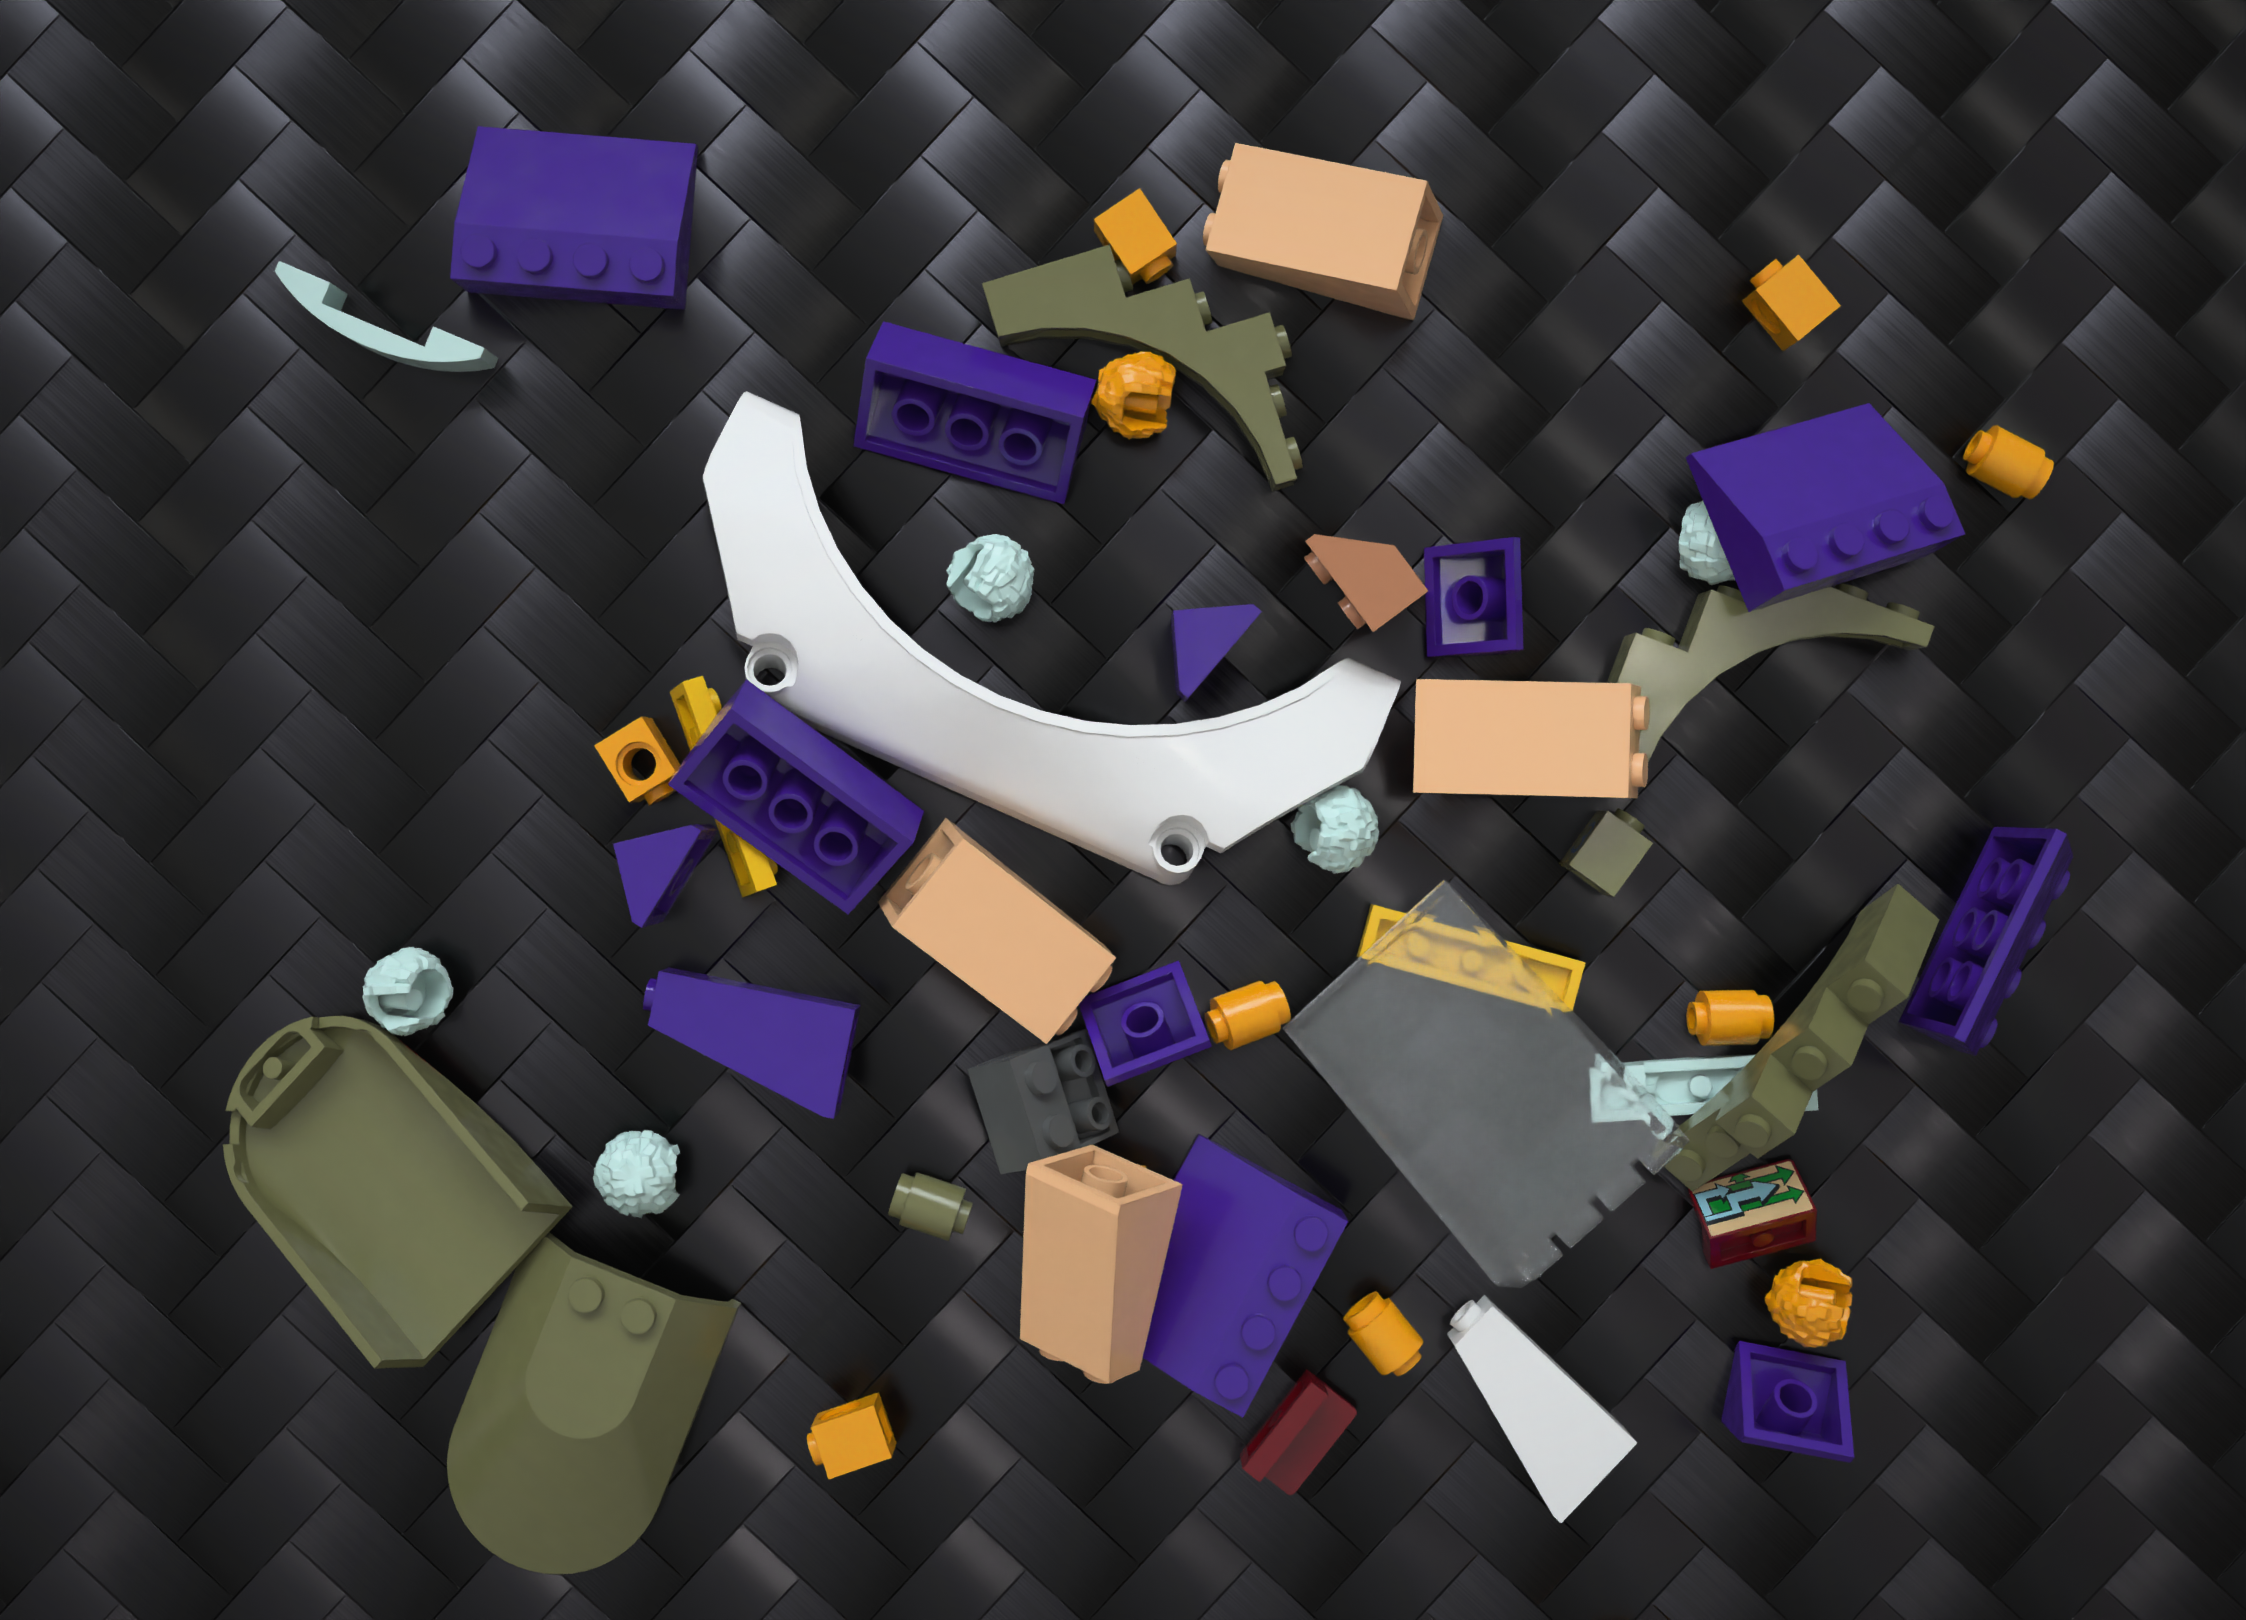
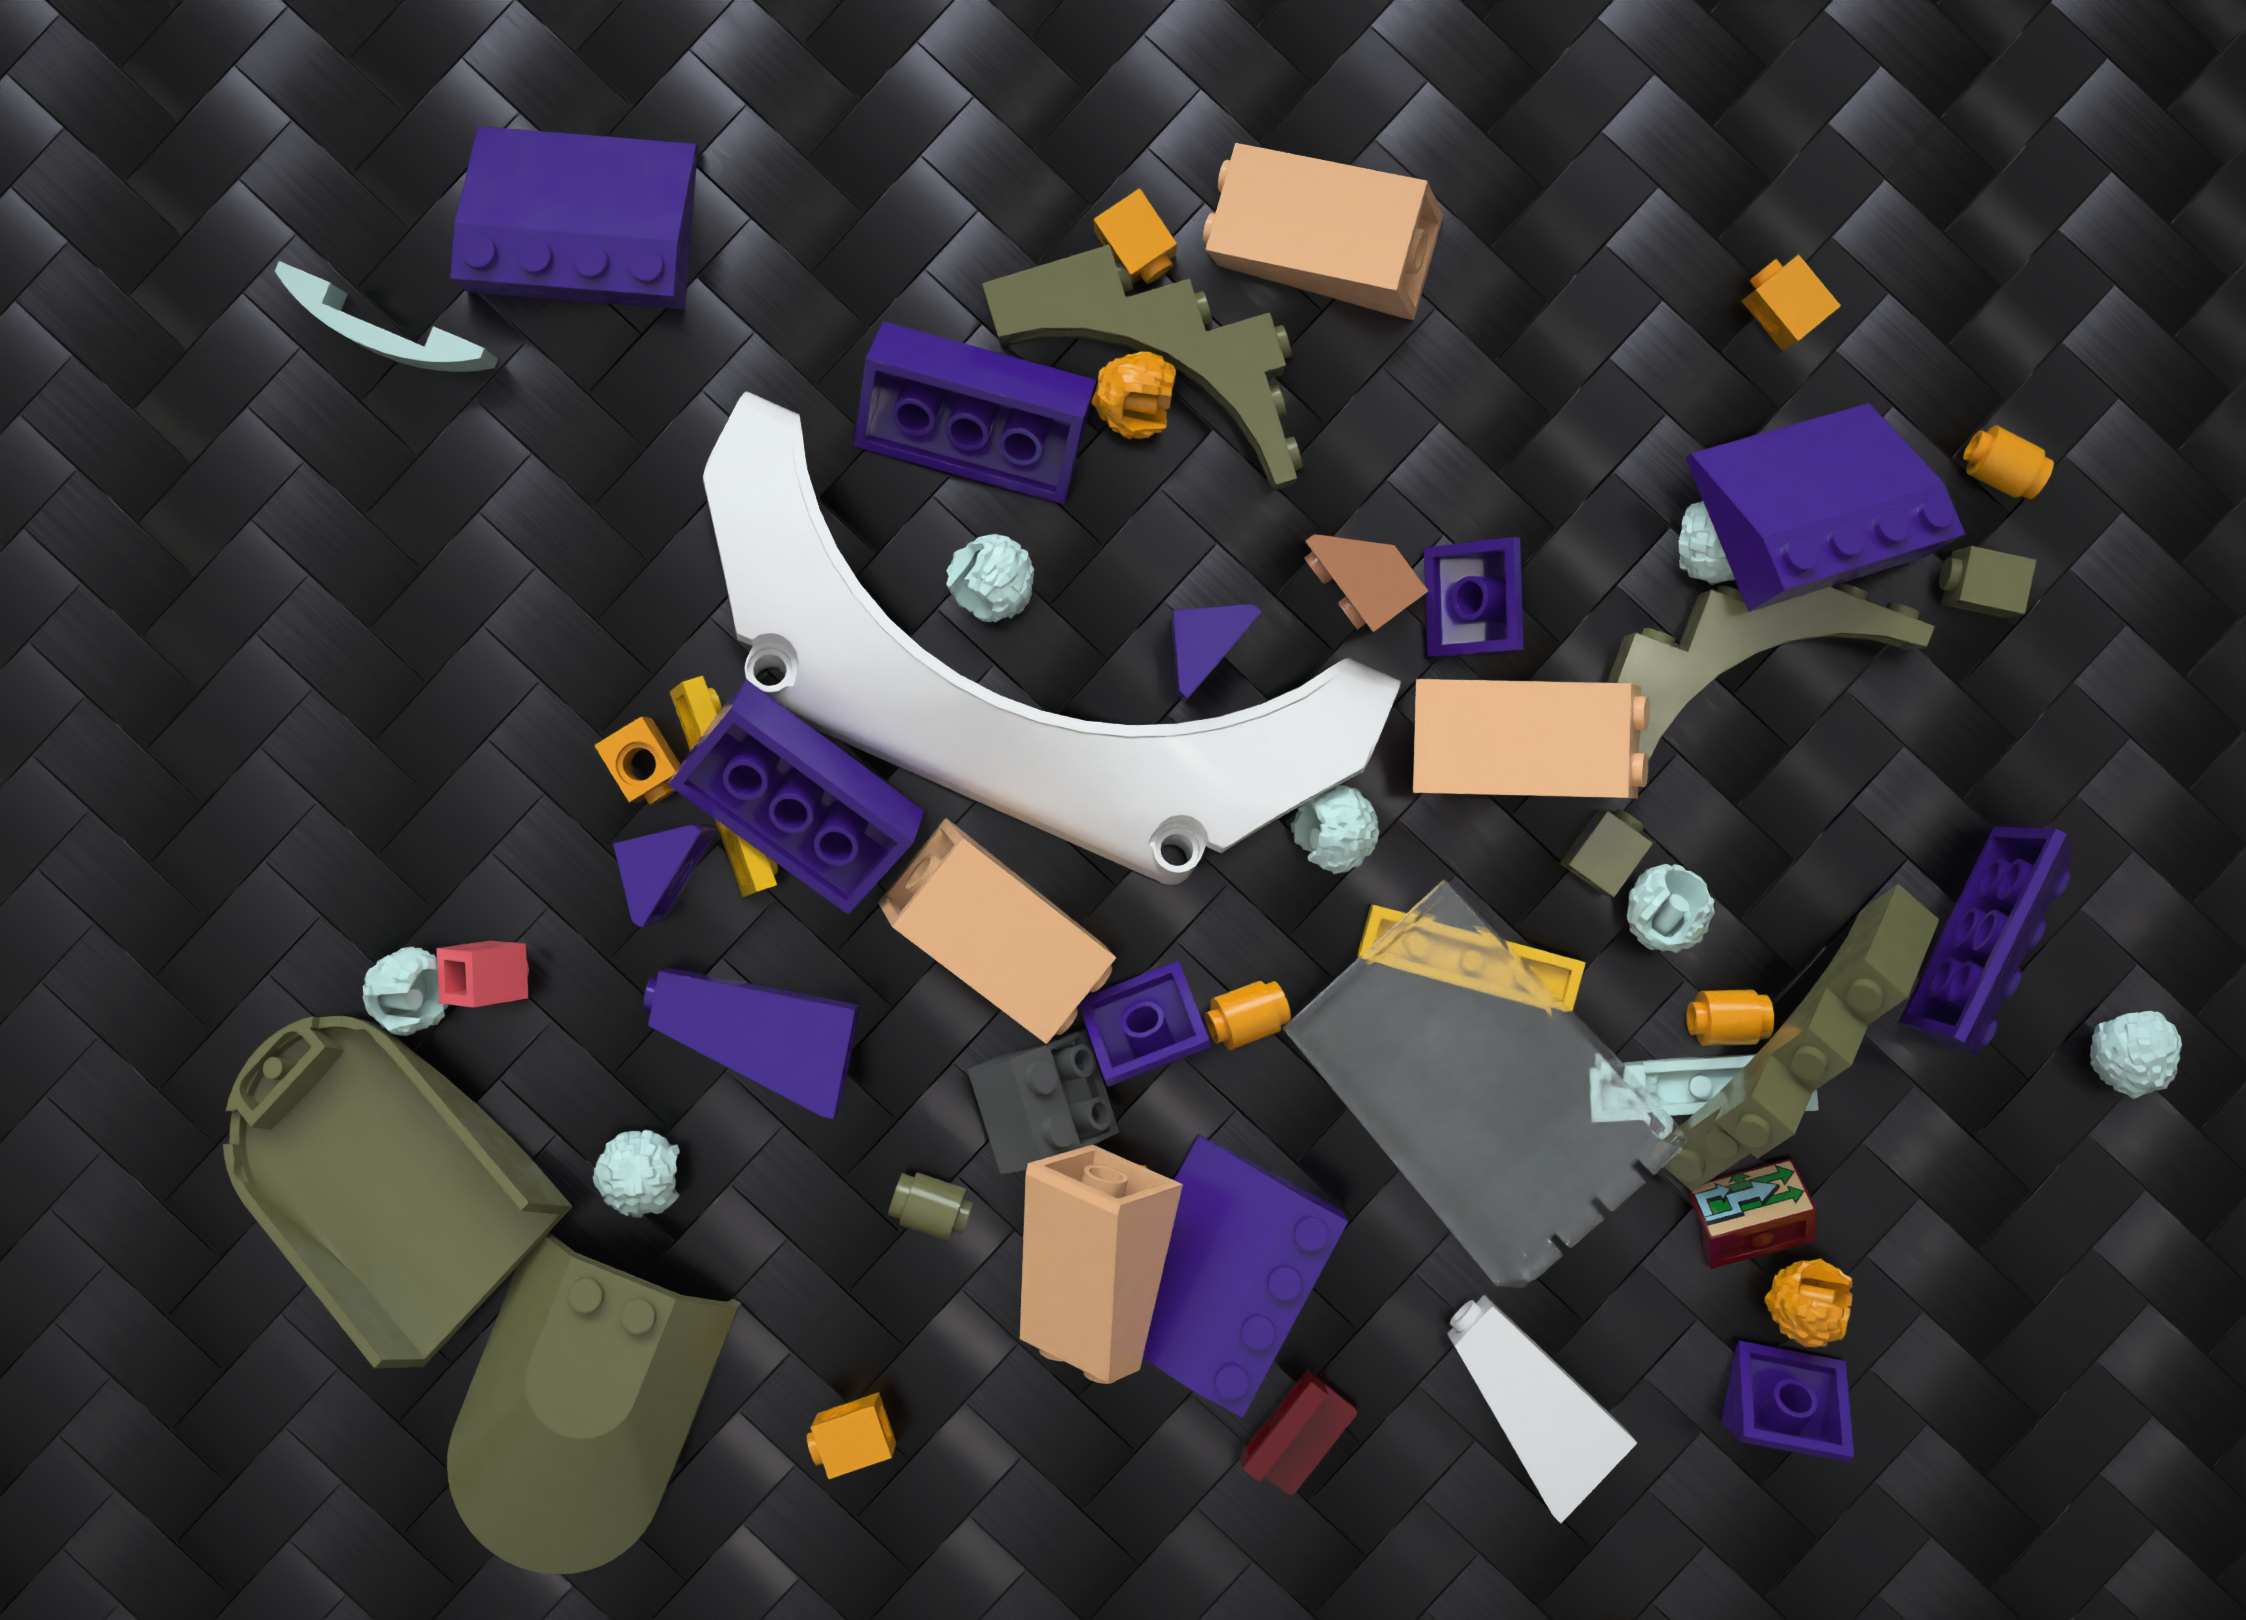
light orange brick [1343,1291,1423,1376] -> none
none -> coral brick [436,940,529,1007]
none -> light aqua piece [1626,864,1715,953]
none -> olive brick [1939,546,2037,618]
none -> light aqua piece [2090,1011,2182,1099]

